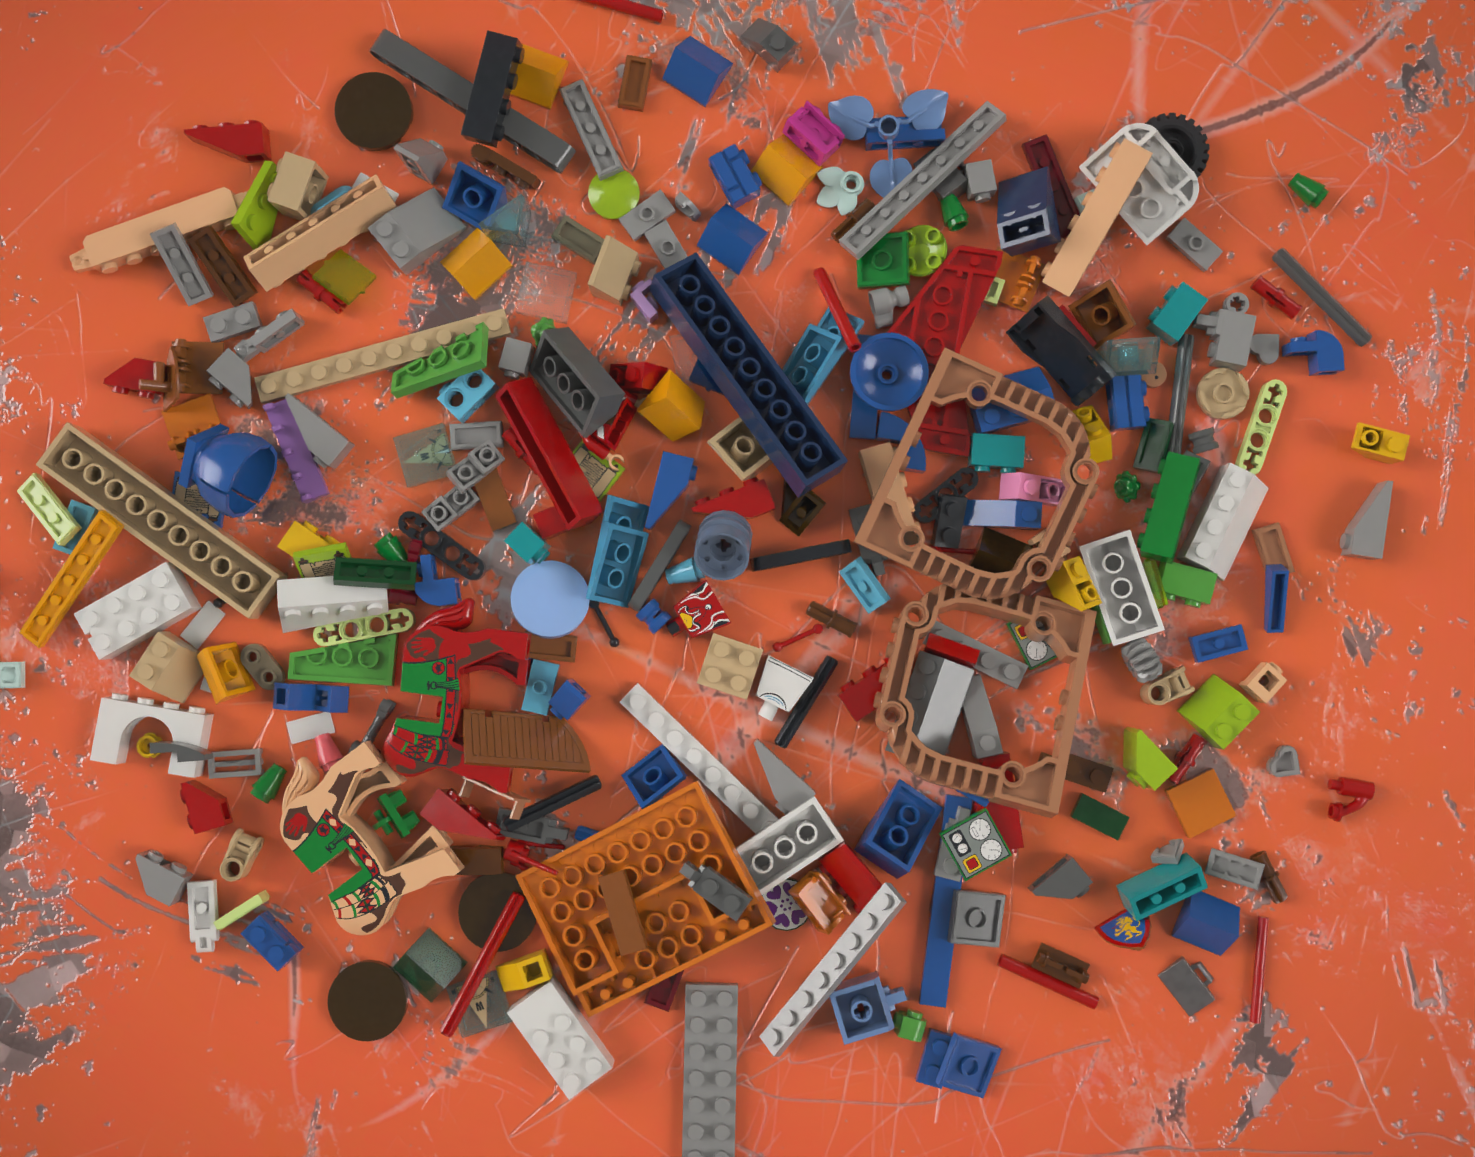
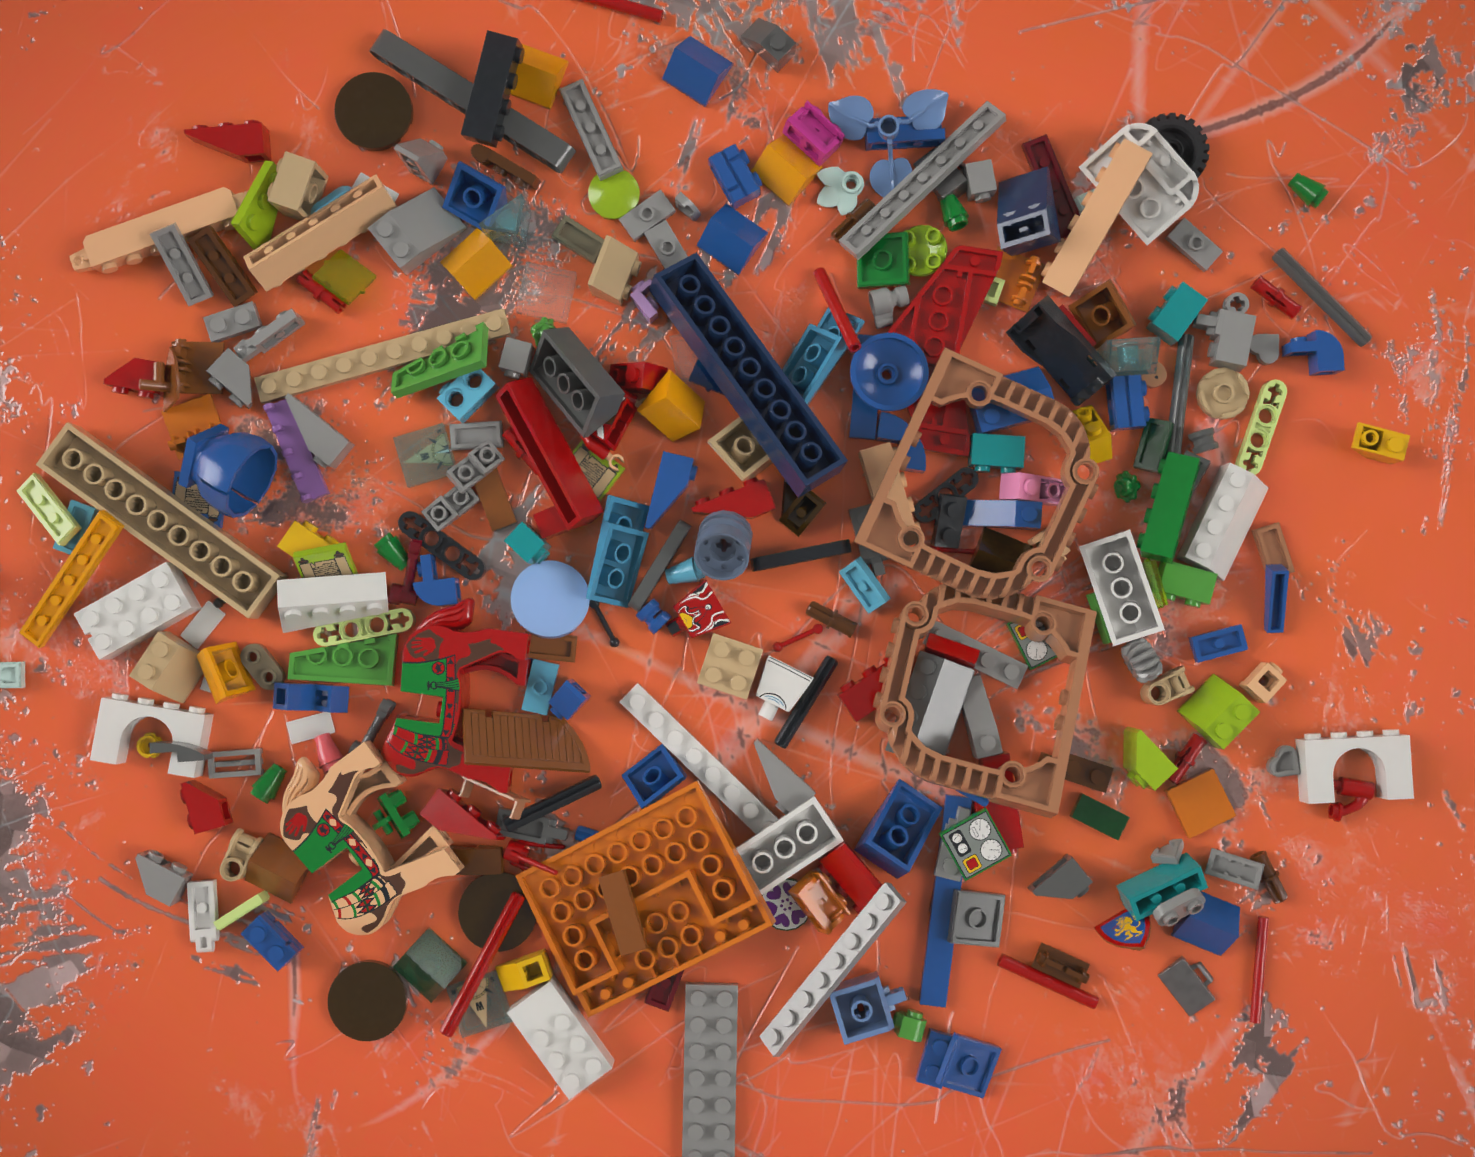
dark green plate [333,557,417,590] -> none
dark orange tile [617,55,653,112] -> none
dark grey hinge [679,861,753,921] -> none
yellow slope [1042,556,1102,611] -> none
light grey slope [1340,480,1393,560] -> none
none -> dark orange slope [245,833,309,904]
none -> light grey plate [1153,888,1206,927]
none -> white arch [1295,729,1414,804]

